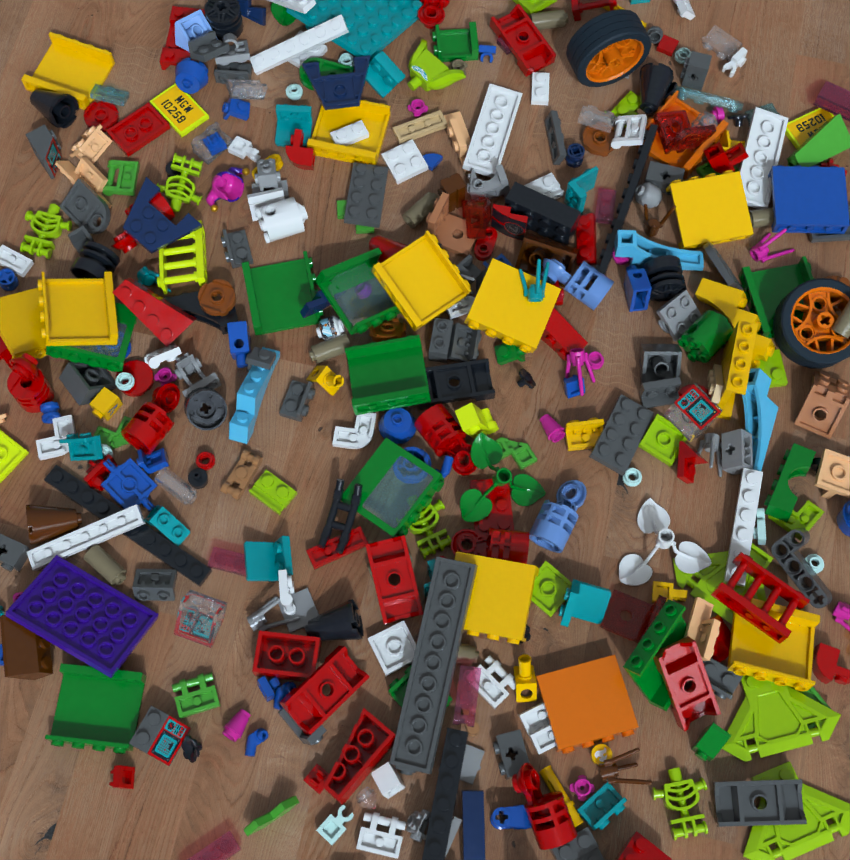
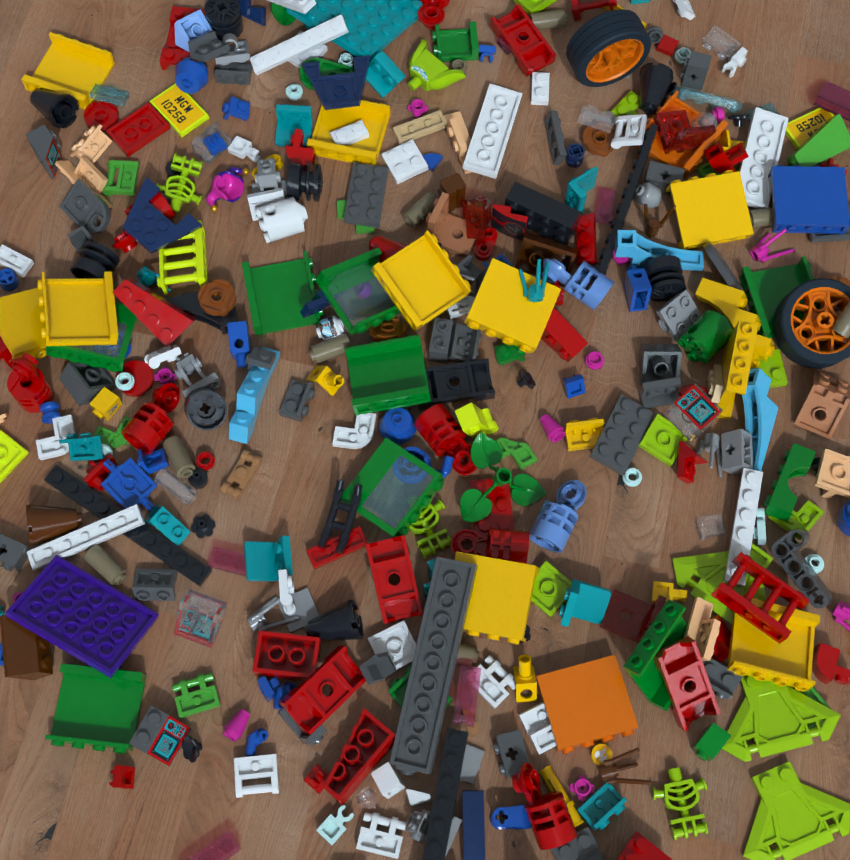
lime piece [20,204,72,259] -> none
dark grey bracket [221,229,254,269] -> none
clear bracket [226,79,268,100] -> none
bright green tile [244,796,299,837] -> none
lime plate [249,470,297,515] -> none
light grey tile [467,164,510,201] -> none
white plate [524,172,565,200] -> none
dark pink plant [565,348,596,396] -> none
white plant [619,498,712,586] -> none
dark grey piece [713,779,807,827] -> none
none -> dark tan brick [163,436,195,478]
none -> black plant [191,515,216,539]
none -> white plate [234,754,279,798]
none -> black wheel [287,162,323,202]
none -> dark grey panel [359,652,396,685]
none -> white slope [406,789,431,806]
none -> clear tile [695,514,725,540]

